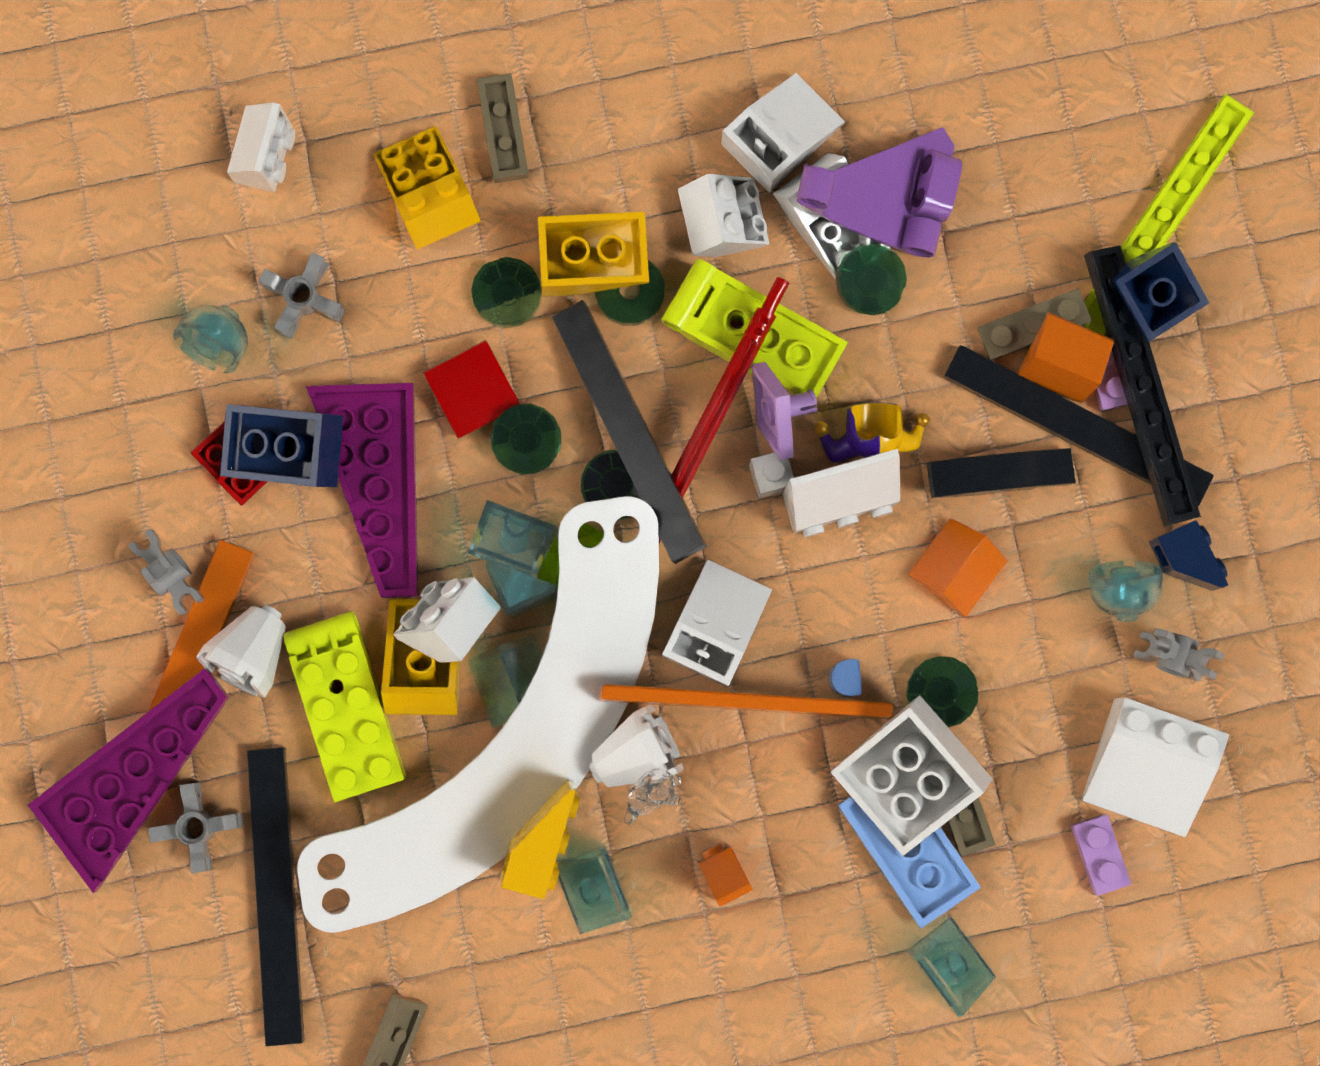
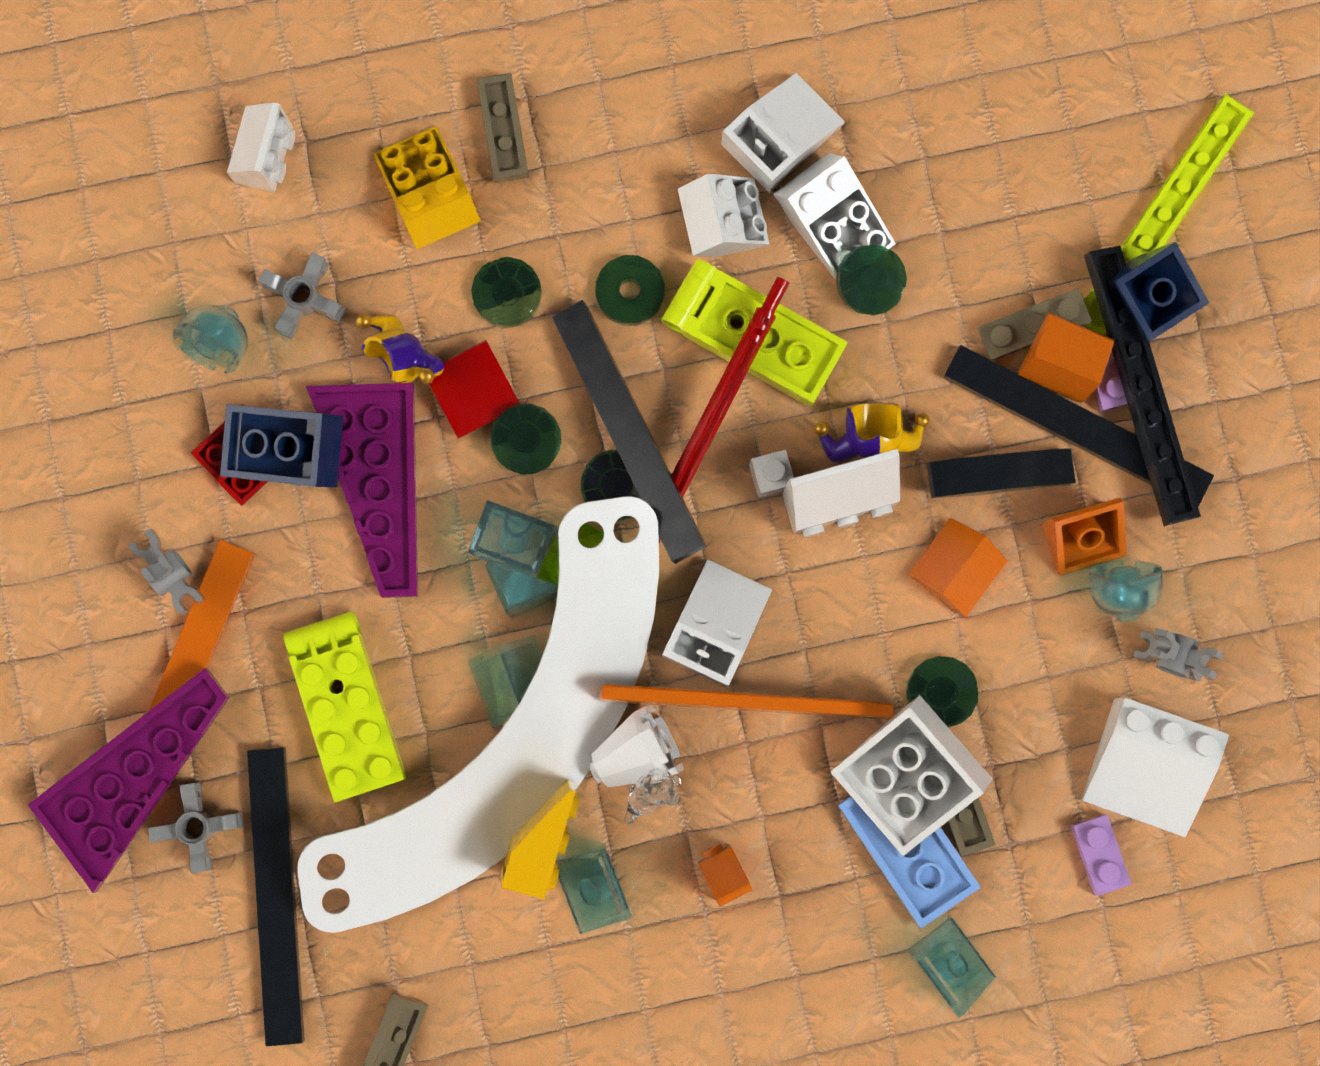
white cone [196,604,286,698] -> none
yellow slope [381,599,460,715] -> none
white slope [393,577,501,663] -> none
yellow slope [538,212,649,297] -> none
lavender tile [752,362,817,461] -> none
medium lavender panel [796,127,962,258] -> none
medium blue brick [828,659,862,697] -> none
dark blue slope [1148,520,1229,591] -> none
none -> piece [356,313,445,384]
none -> orange slope [1041,497,1127,576]

